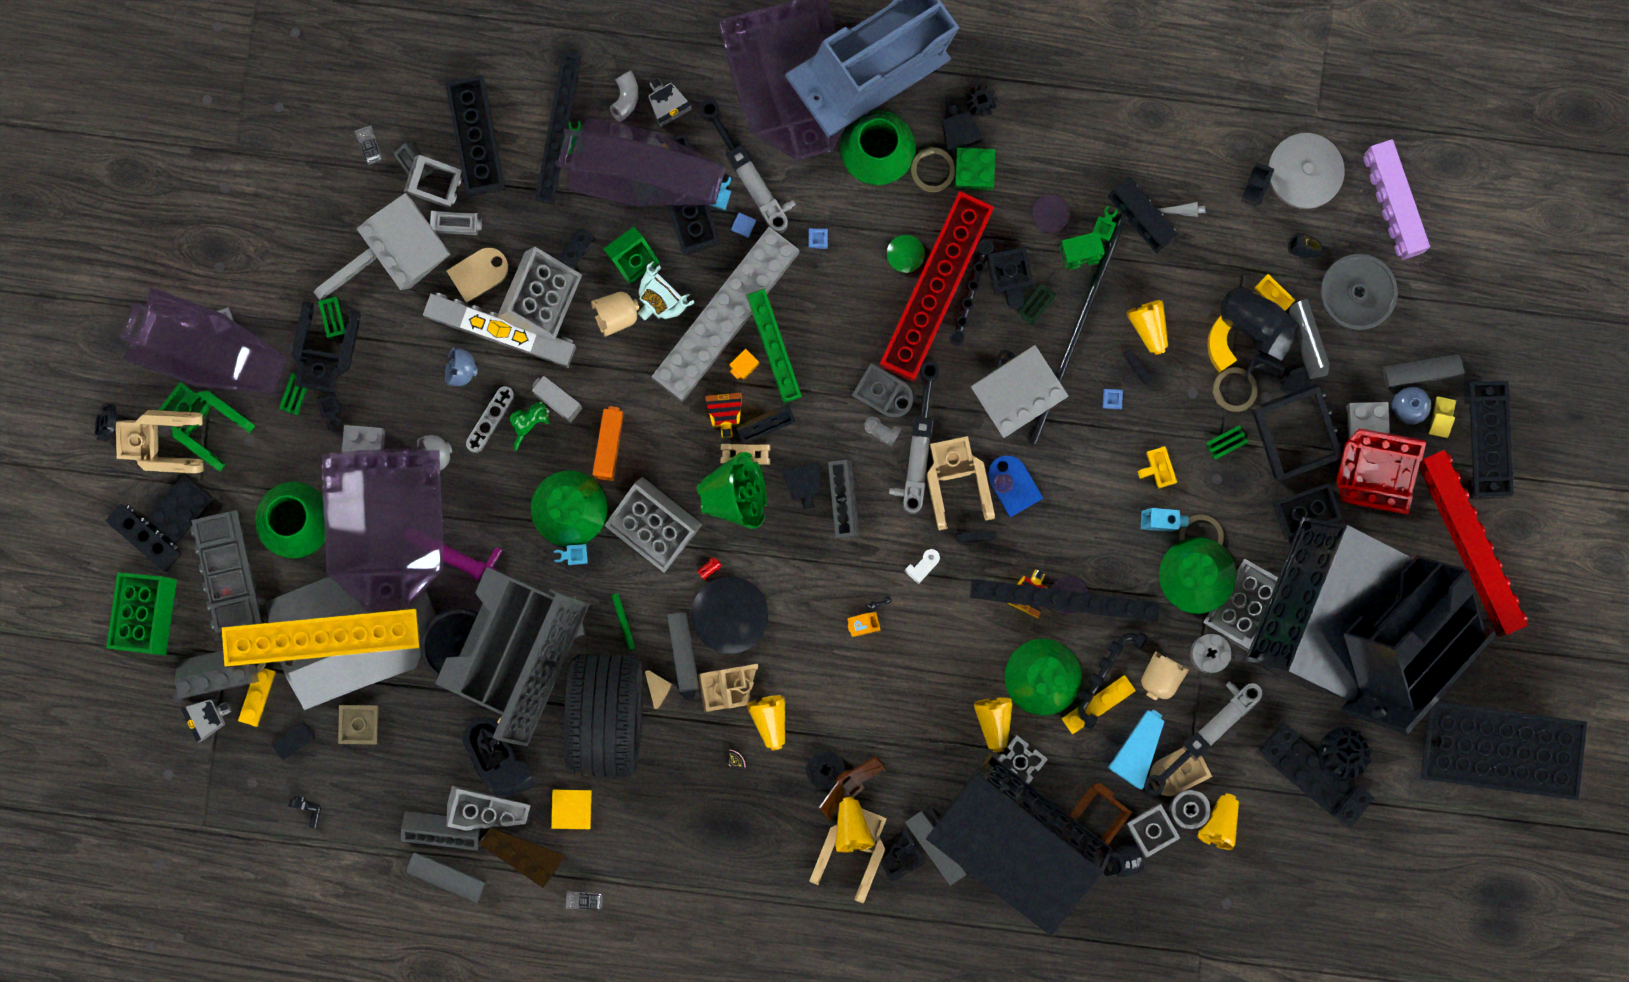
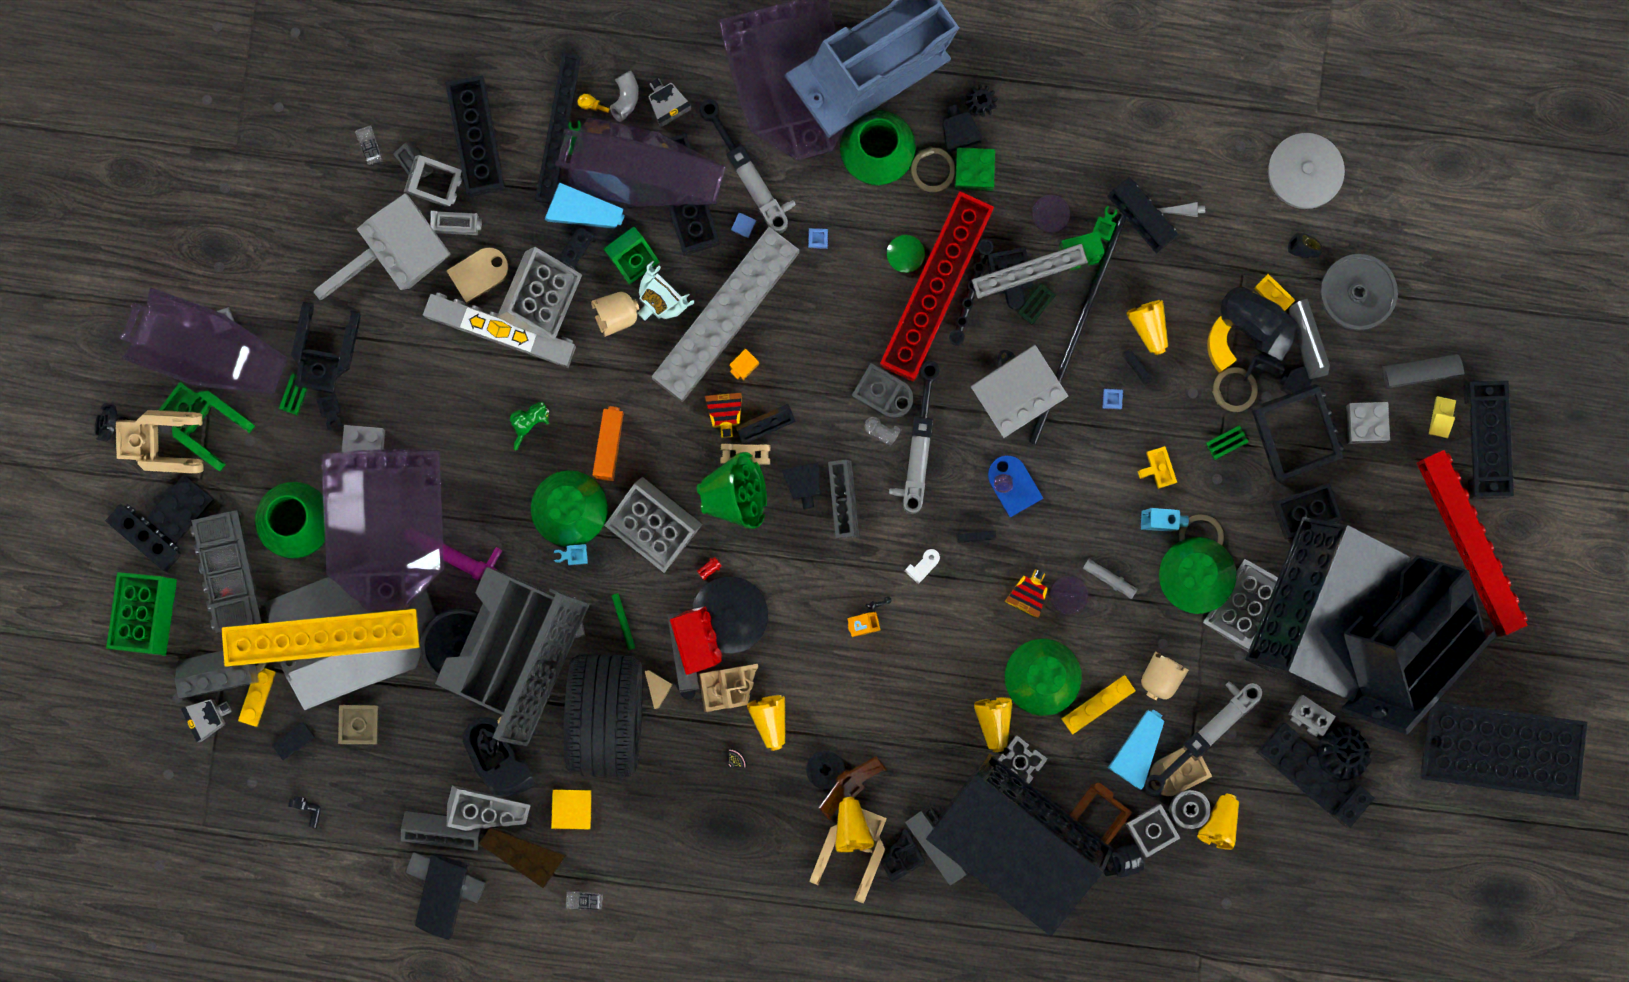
green tile [318,297,345,339] -> none
light grey cylinder [417,435,452,474] -> none
sand blue cylinder [445,347,478,386] -> none
light grey beam [466,386,514,453] -> none
light grey window [532,376,583,423] -> none
medium azure plate [707,174,731,210] -> none
green tile [746,288,802,403] -> none
tan plate [926,436,995,531] -> none
black plate [969,579,1160,622] -> none
black bar [1078,632,1148,730] -> none
light grey brick [1190,634,1231,673] -> none
black window [1241,162,1274,207] -> none
red wedge [1337,428,1426,514] -> none
lavender brick [1363,139,1430,260] -> none
sand blue cylinder [1392,387,1431,425] -> none
none -> black slope [415,853,469,940]
none -> medium azure slope [544,183,625,229]
none -> yellow piece [577,94,610,113]
none -> red slope [670,606,722,675]
none -> light grey tile [972,244,1088,298]
none -> light grey pin [1083,558,1138,599]
none -> light grey brick [1288,695,1336,737]

